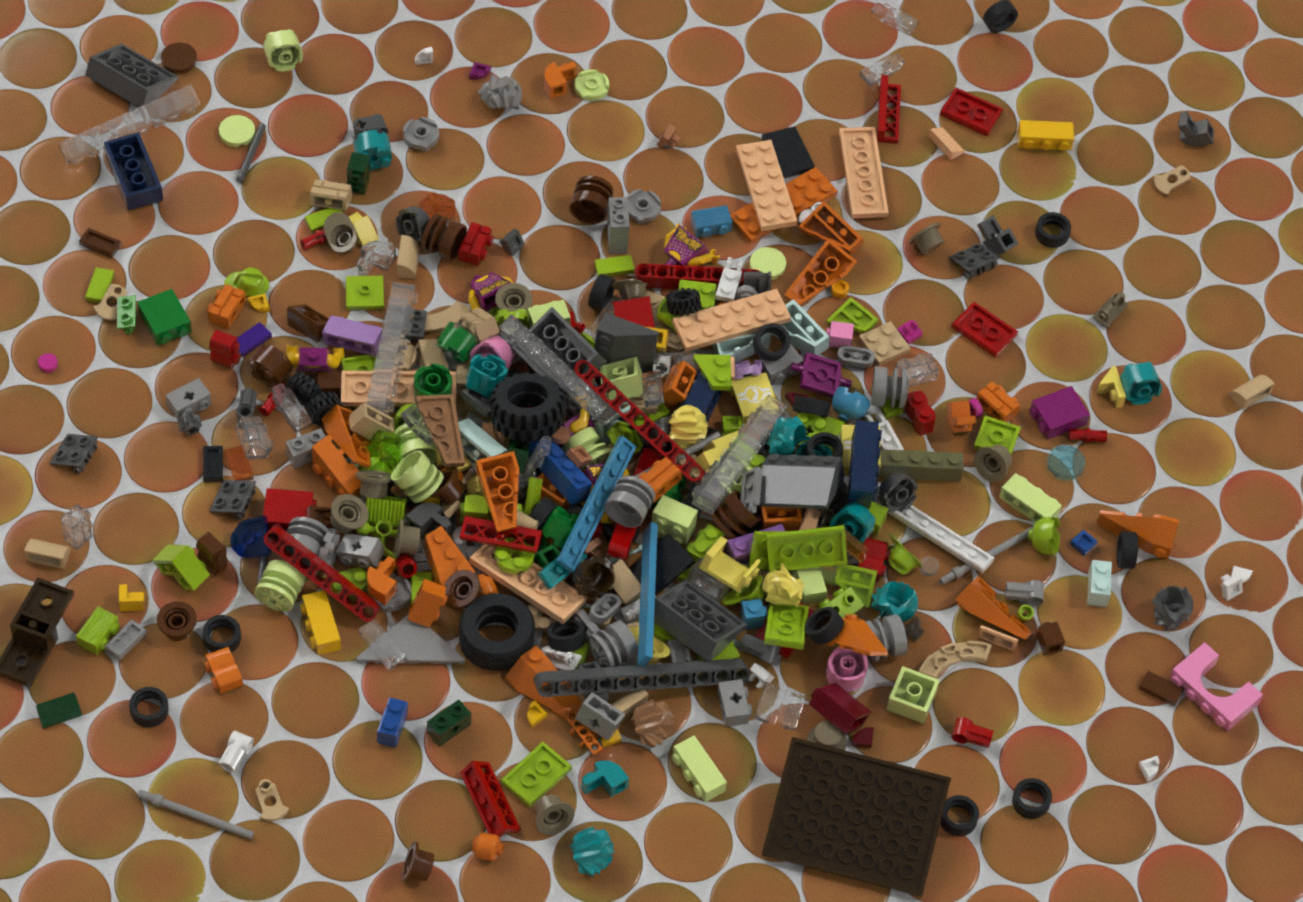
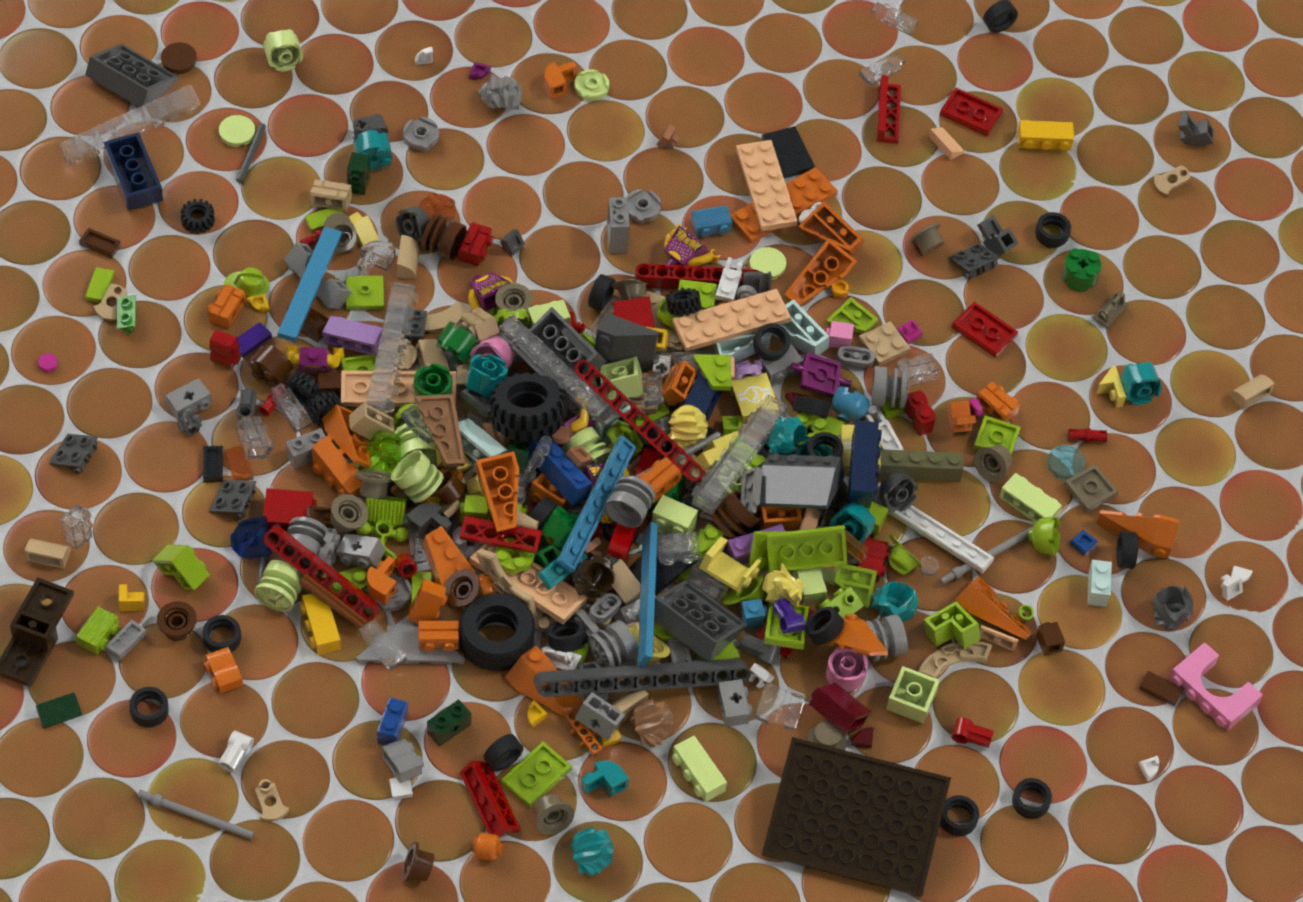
green brick [137,289,192,346] -> none
reddish brown brick [196,532,228,575] -> none
dark tan piece [394,519,420,558] -> none
lime tile [524,477,543,516] -> none
reddish brown wheel [569,175,614,224] -> none
lime tile [594,255,635,277] -> none
light nougat plate [839,127,889,218] -> none
clear smoke piece [904,615,924,642] -> none
light grey piece [1005,580,1044,606] -> none
magenta brick [1029,386,1090,440] -> none
none -> black tyre [181,199,215,234]
none -> dark azure tile [277,227,342,342]
none -> light grey arch [284,243,352,309]
none -> dark orange axle [300,575,367,630]
none -> light grey brick [382,738,424,783]
none -> white tile [389,778,413,800]
none -> orange brick [418,621,459,652]
none -> tan tile [477,549,537,615]
none -> black tyre [484,734,523,771]
none -> clear brick [657,532,700,565]
none -> dark purple piece [773,598,805,634]
none -> lime brick [924,601,981,649]
none -> green brick [1061,248,1101,292]
none -> dark tan plate [1064,464,1119,512]

